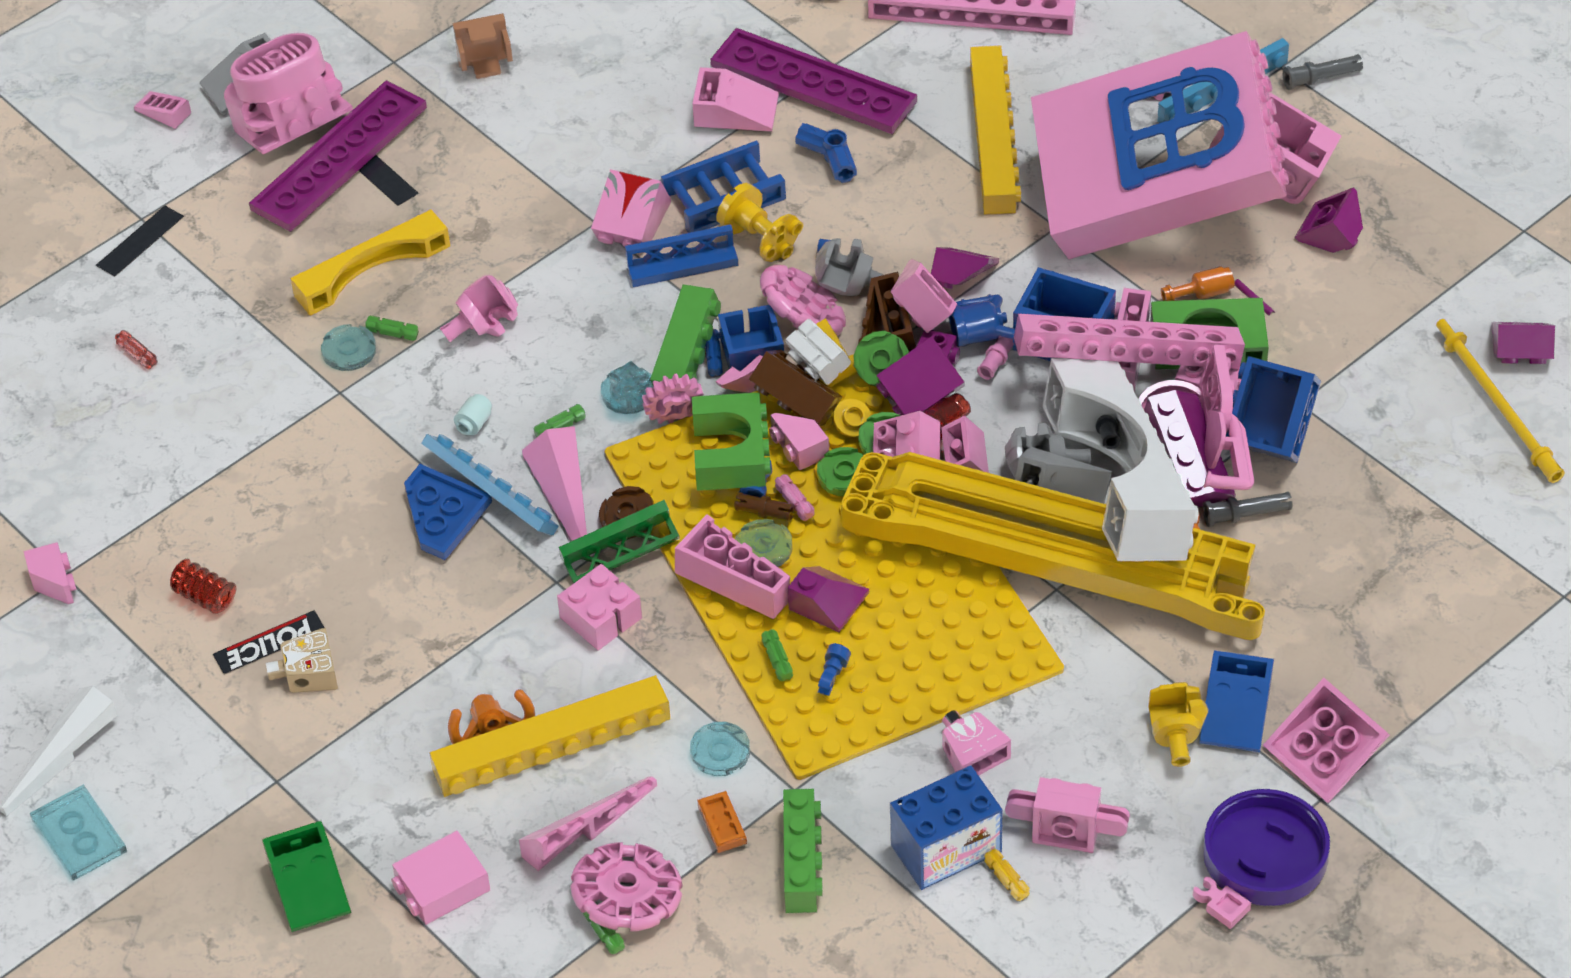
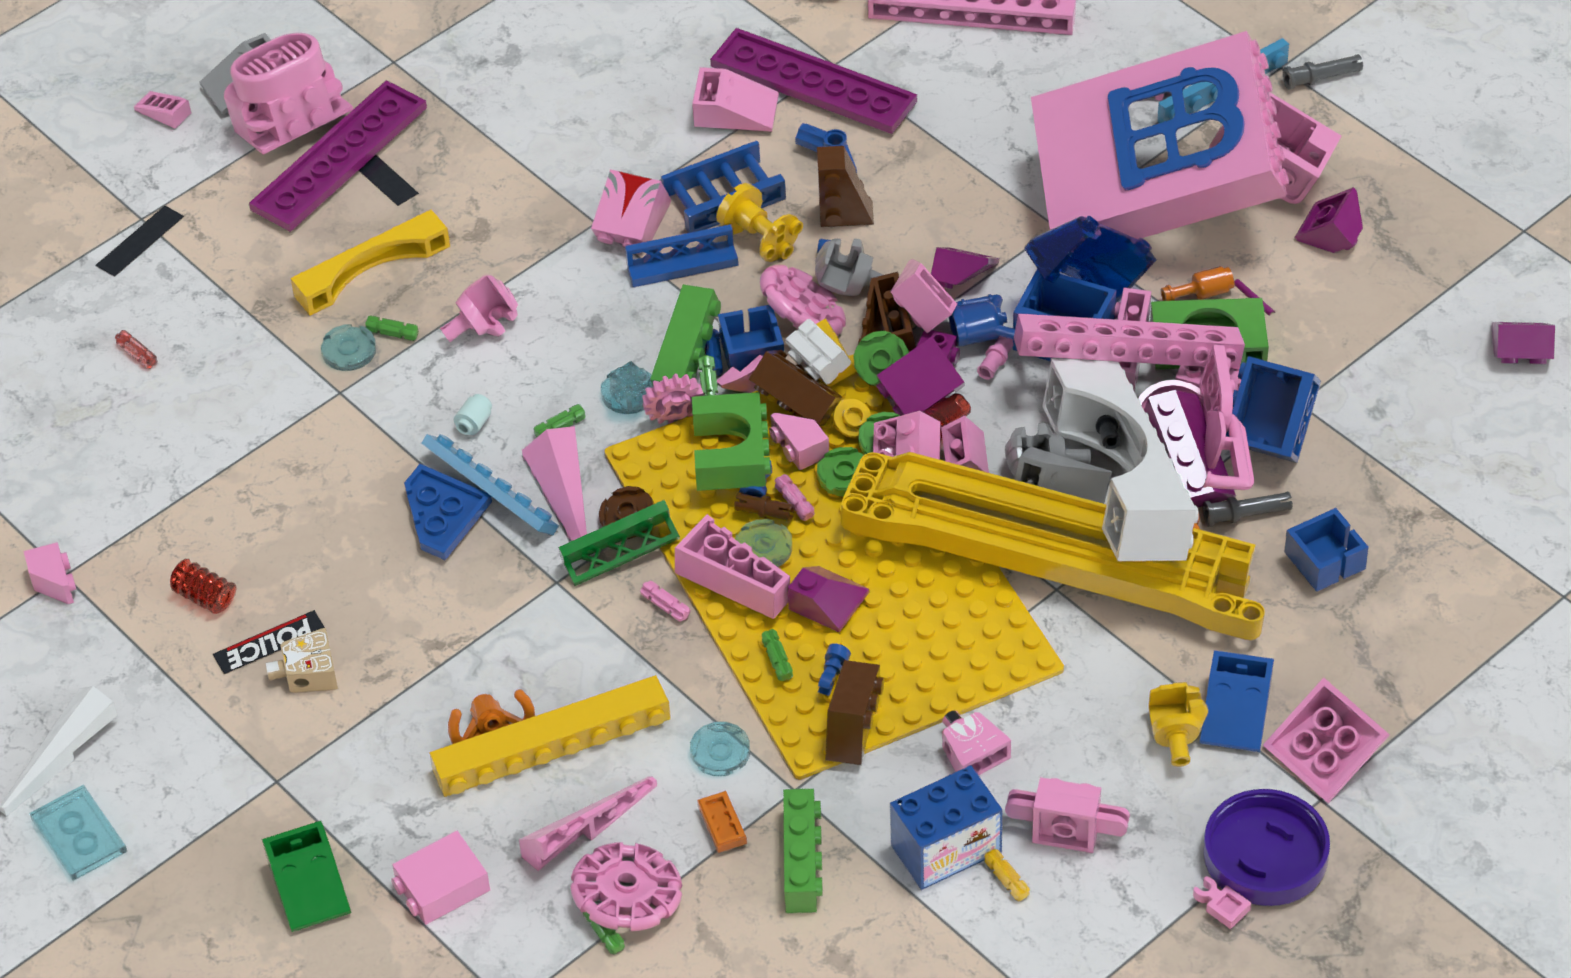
nougat panel [453,13,513,79] -> none
bright pink piece [557,564,642,650] -> none
yellow brick [970,45,1021,215] -> none
yellow bar [1436,319,1565,483] -> none
none -> bright pink axle [640,581,691,622]
none -> bright green axle [698,355,718,396]
none -> reddish brown wedge [817,146,874,227]
none -> reddish brown wedge [826,660,884,765]
none -> clear blue windscreen [1024,216,1157,305]
none -> blue piece [1284,508,1369,592]

